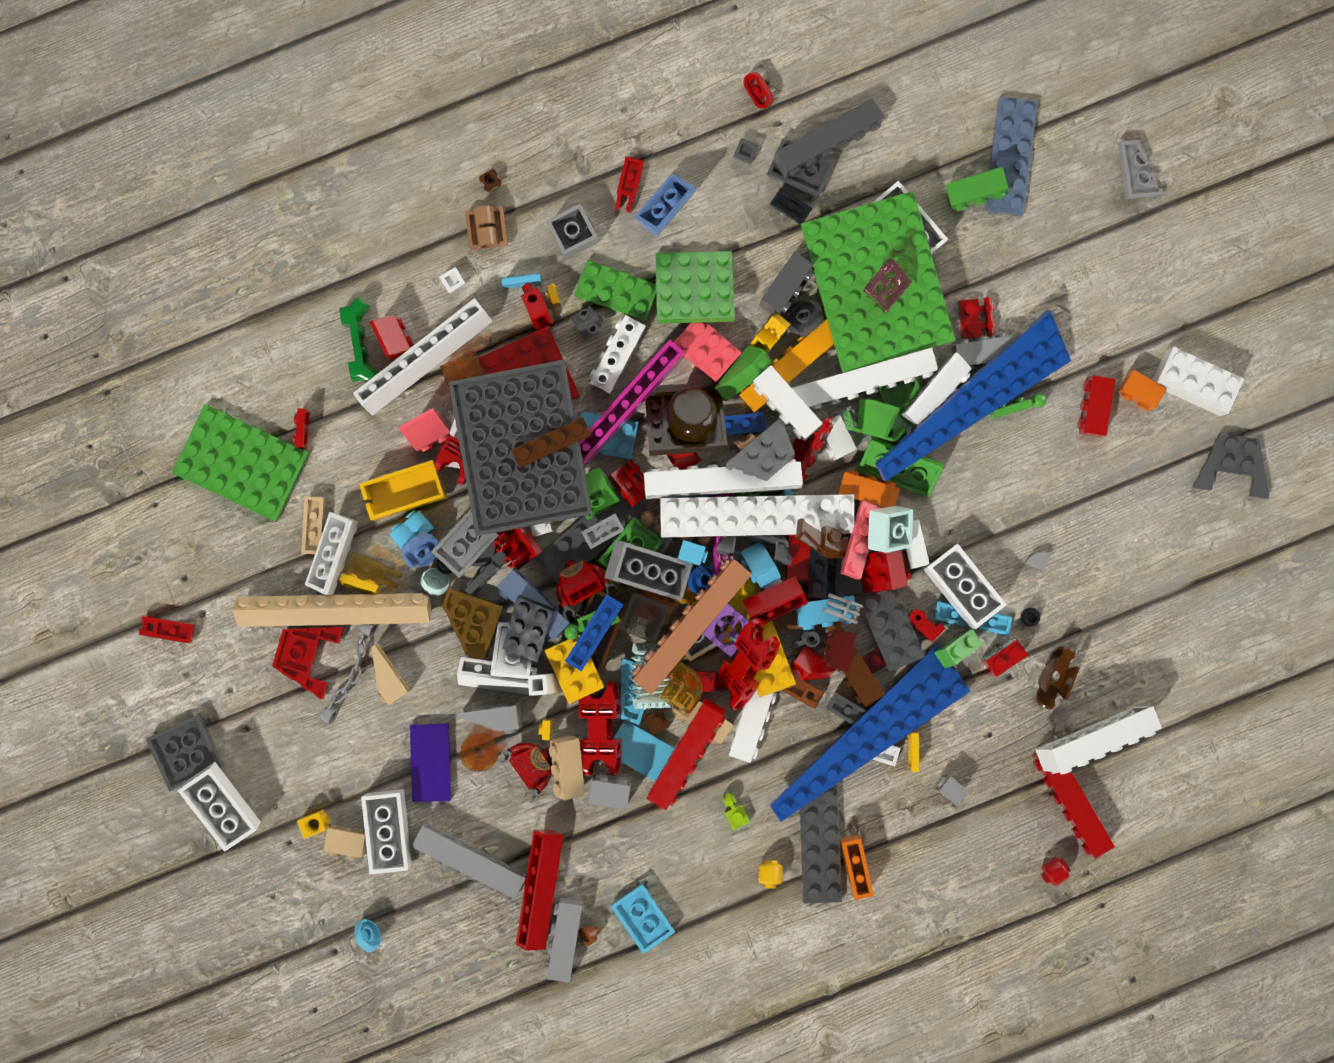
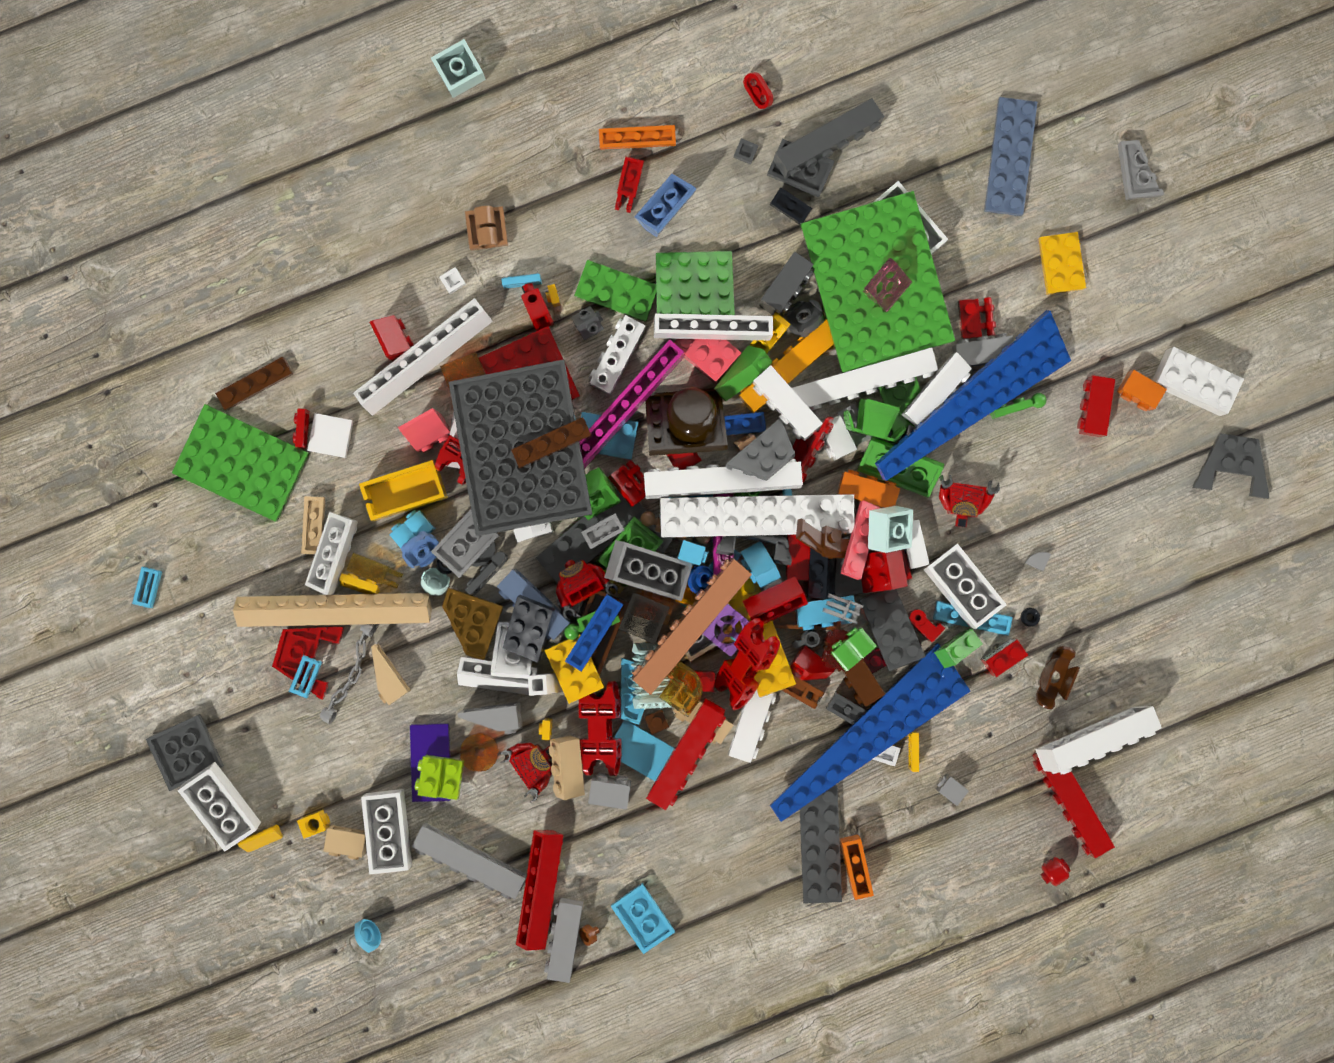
red plate [139,615,195,644] -> none
green plate [339,297,379,383] -> none
reddish brown plate [479,169,502,192] -> none
red plate [493,527,542,570] -> none
light grey brick [546,203,599,259] -> none
lime plate [722,792,750,830] -> none
yellow head [758,861,783,888] -> none
bright green brick [946,167,1009,211] -> none
none -> medium azure tile [132,567,162,608]
none -> reddish brown plate [215,357,293,411]
none -> yellow slope [237,824,283,852]
none -> medium azure tile [289,655,323,699]
none -> white tile [307,413,353,458]
none -> lime plate [415,755,464,800]
none -> light aqua brick [431,39,486,98]
none -> orange plate [599,125,676,150]
none -> white brick [654,314,773,341]
none -> bright green brick [830,627,877,671]
none -> red torso [939,475,1000,528]
none -> yellow plate [1038,232,1086,295]

